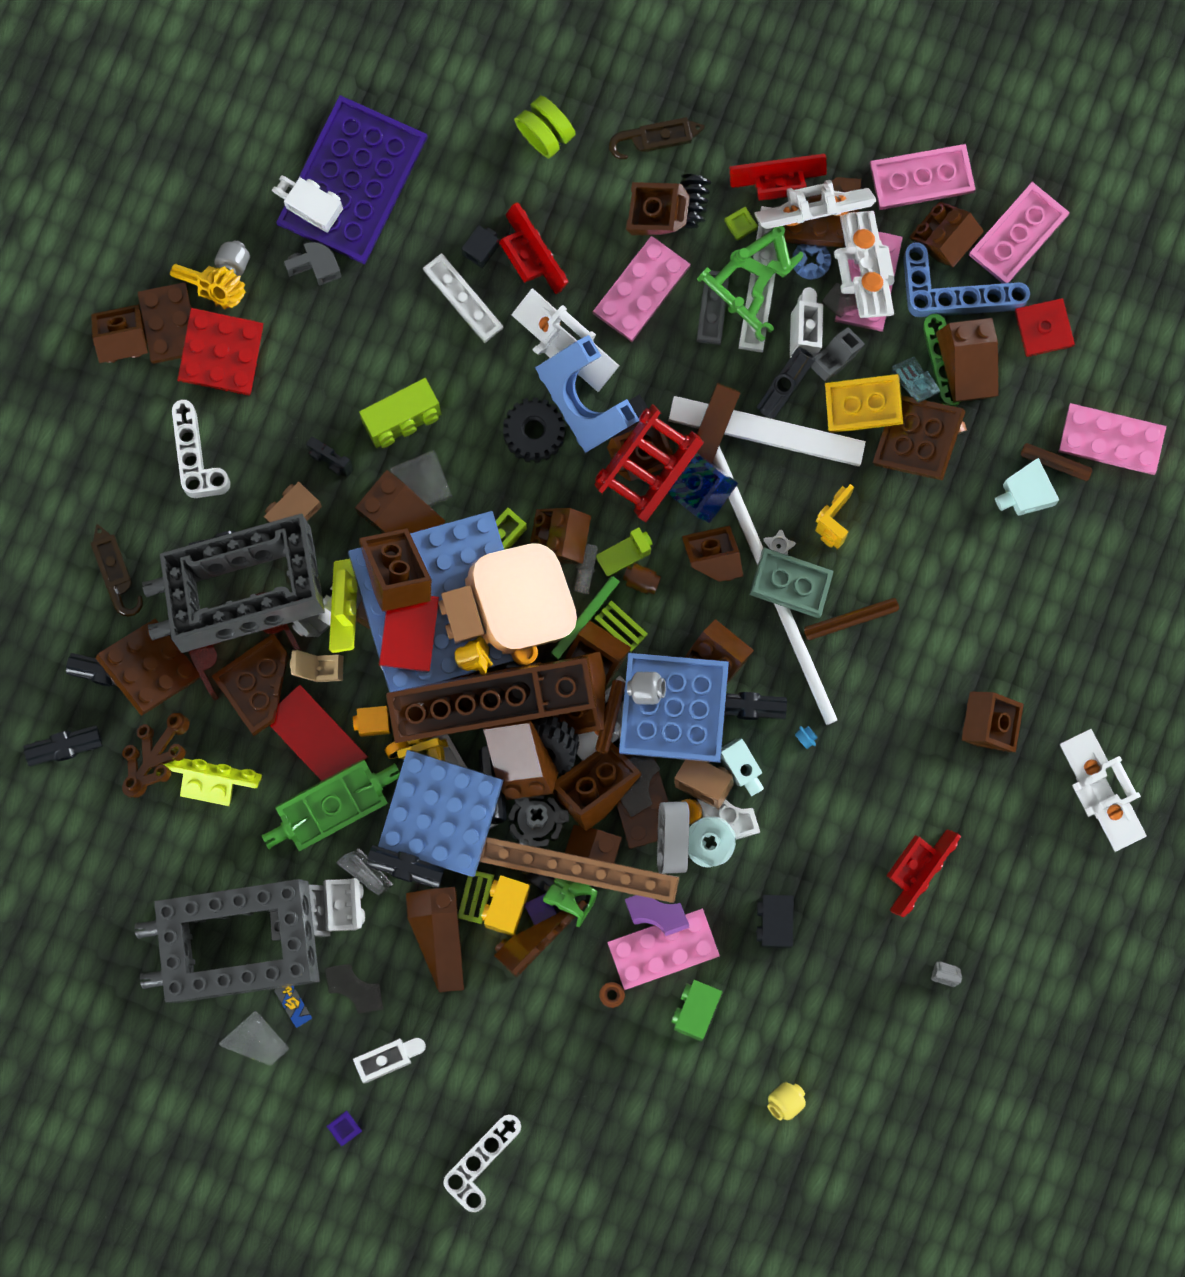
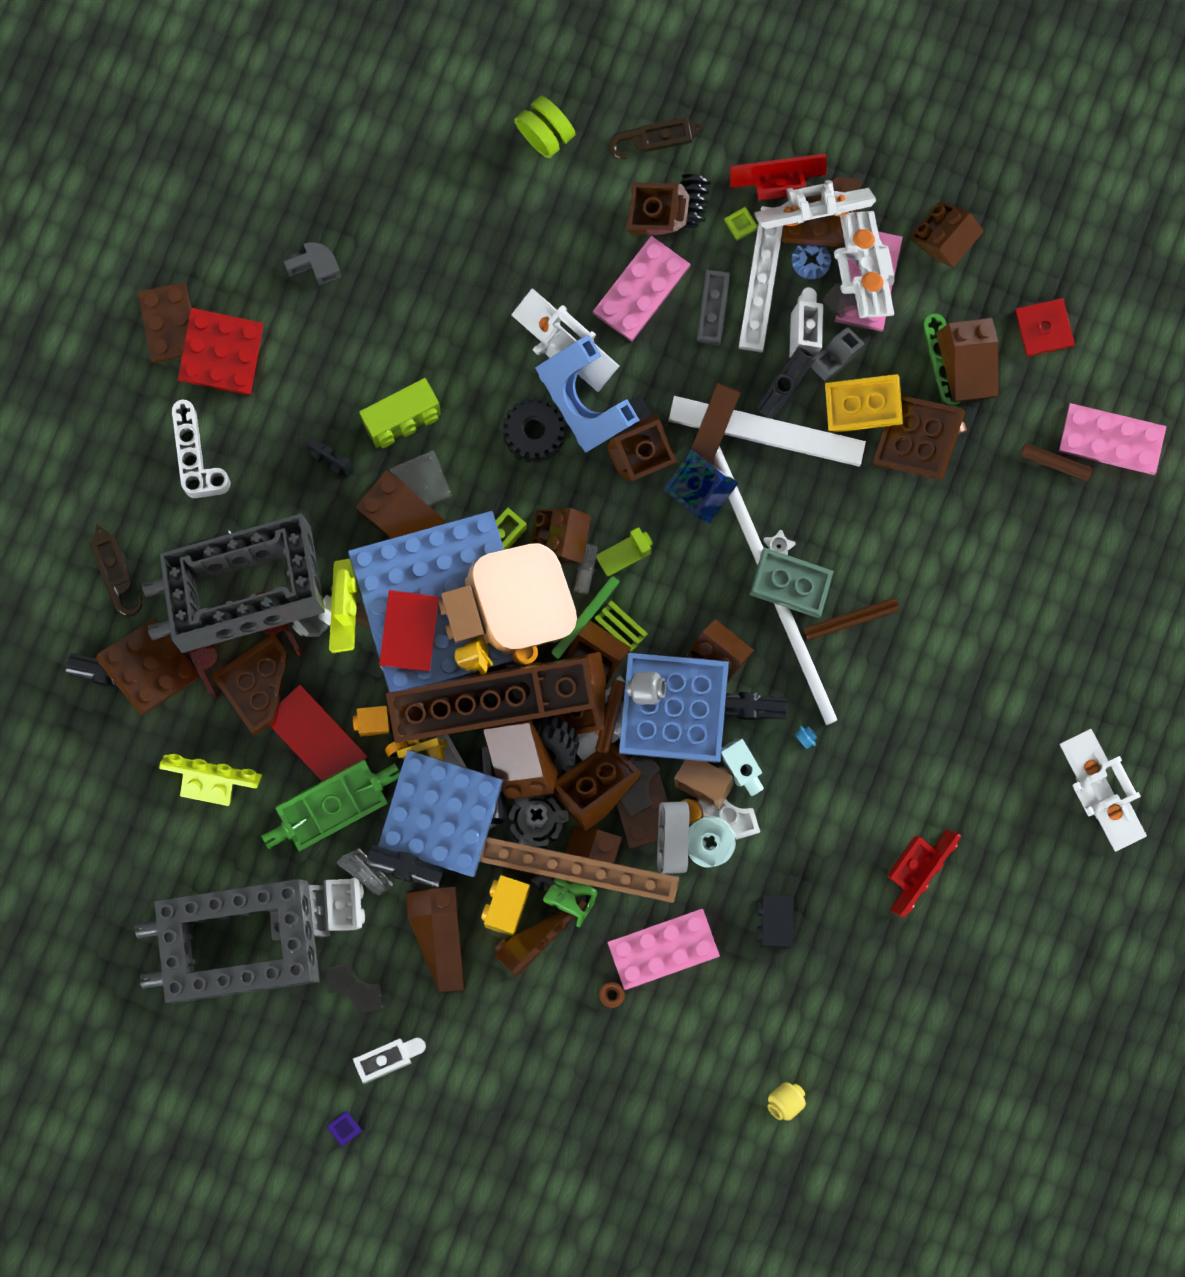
black piece [23,726,103,767] -> none
reddish brown slope [91,304,148,363] -> none
reddish brown plant [122,713,190,798] -> none
yellow gear [170,264,246,309] -> none
light grey head [214,241,250,276] -> none
clear wing [219,1010,290,1066] -> none
medium nougat brick [264,482,322,523] -> none
white brick [272,175,343,233] -> none
sticker [274,986,312,1028] -> none
dark purple plate [276,95,428,265] -> none
tan bracket [290,650,344,682] -> none
reddish brown slope [359,528,432,612] -> none
white tile [423,253,504,344] -> none
white beam [444,1115,521,1212] -> none
lime tile [458,871,494,925] -> none
black brick [462,225,499,269] -> none
red bracket [499,202,568,294] -> none
dark purple tile [524,893,557,925] -> none
red fence [595,404,704,522] -> none
reddish brown brick [623,563,662,595] -> none
medium lavender tile [625,895,690,936] -> none
bright green brick [671,980,722,1041] -> none
reddish brown slope [682,525,743,582] -> none
bright green piece [697,226,803,342] -> none
yellow bracket [815,484,854,549] -> none
bright pink plate [870,144,975,210] -> none
clear light blue slope [892,356,940,403] -> none
medium blue beam [903,242,1030,317] -> none
light grey slope [931,962,962,987] -> none
reddish brown slope [962,692,1024,753] -> none
bright pink plate [969,182,1070,284] -> none
light aqua torso [995,458,1059,515] -> none

